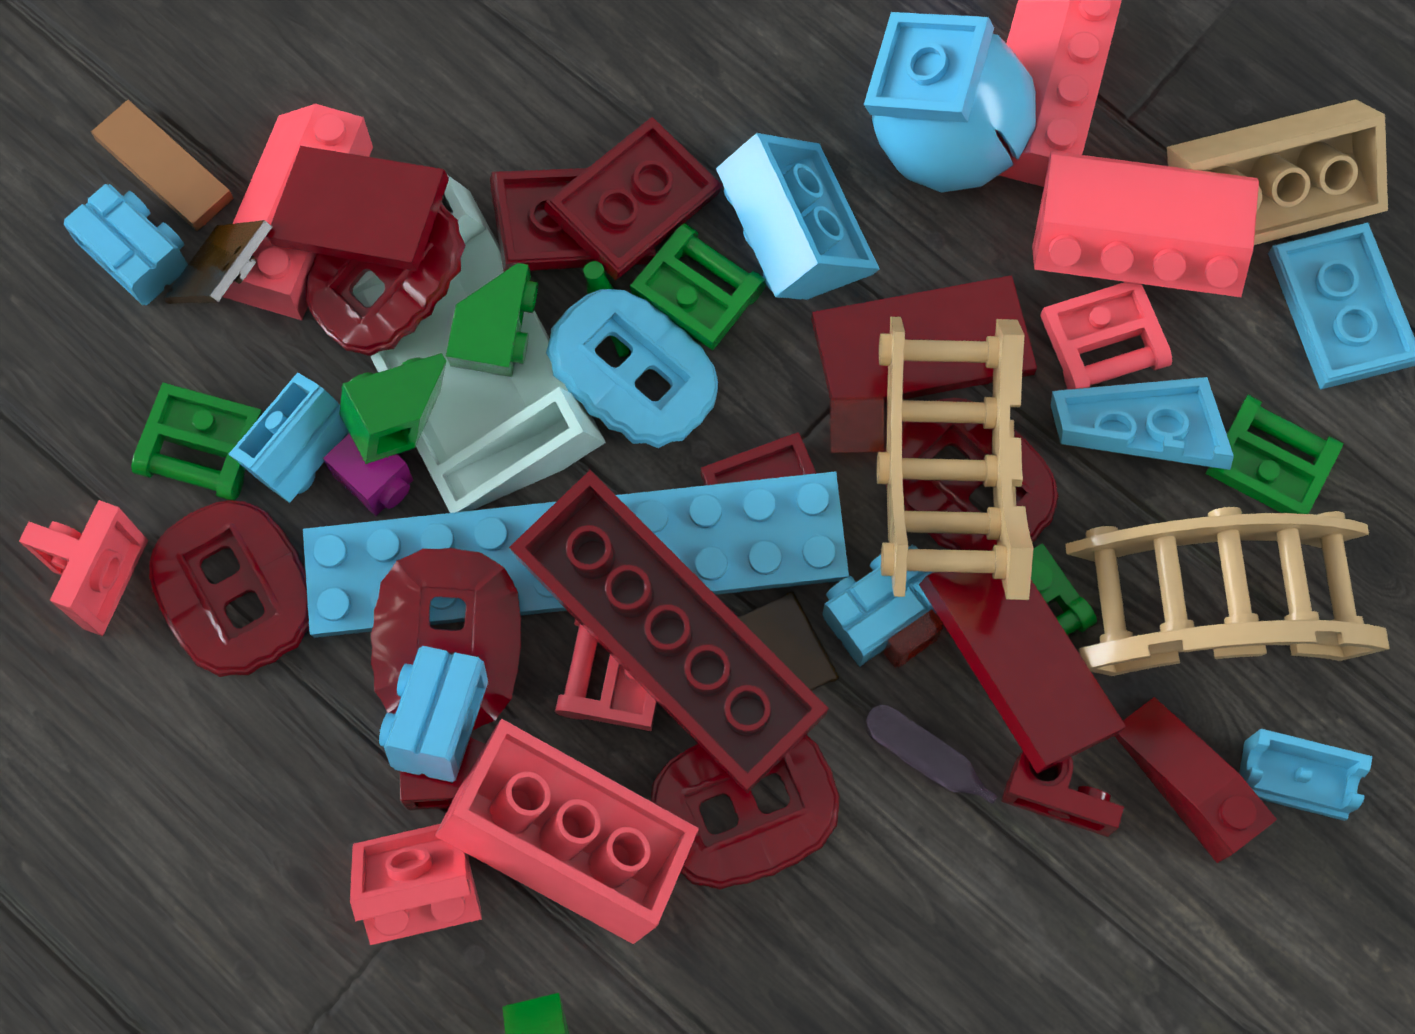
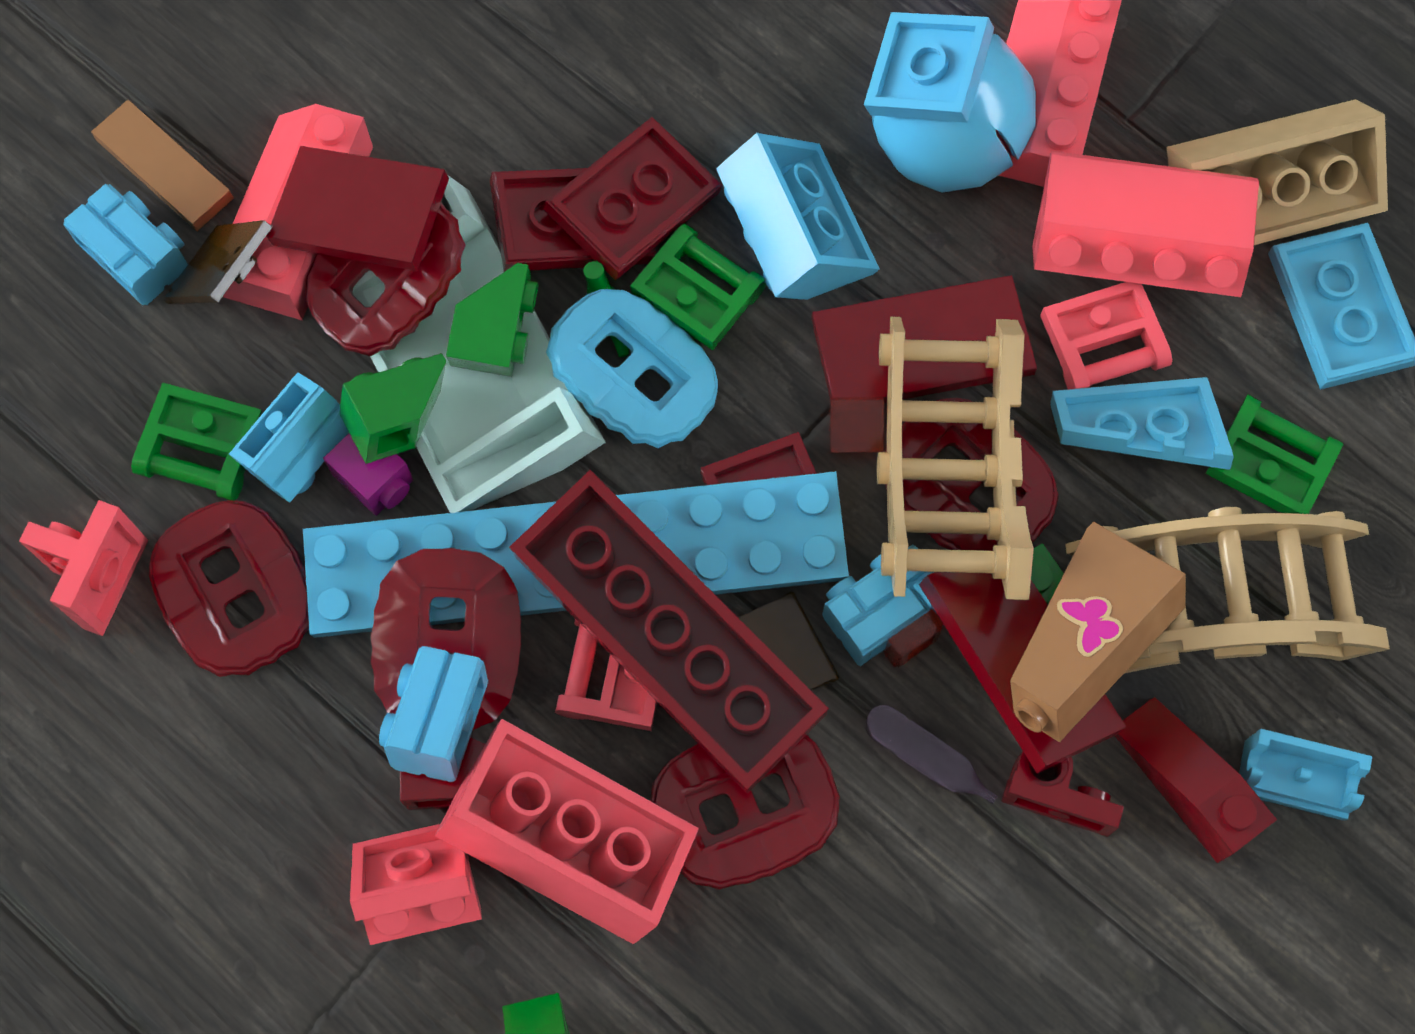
none -> medium nougat slope [1010,522,1186,742]

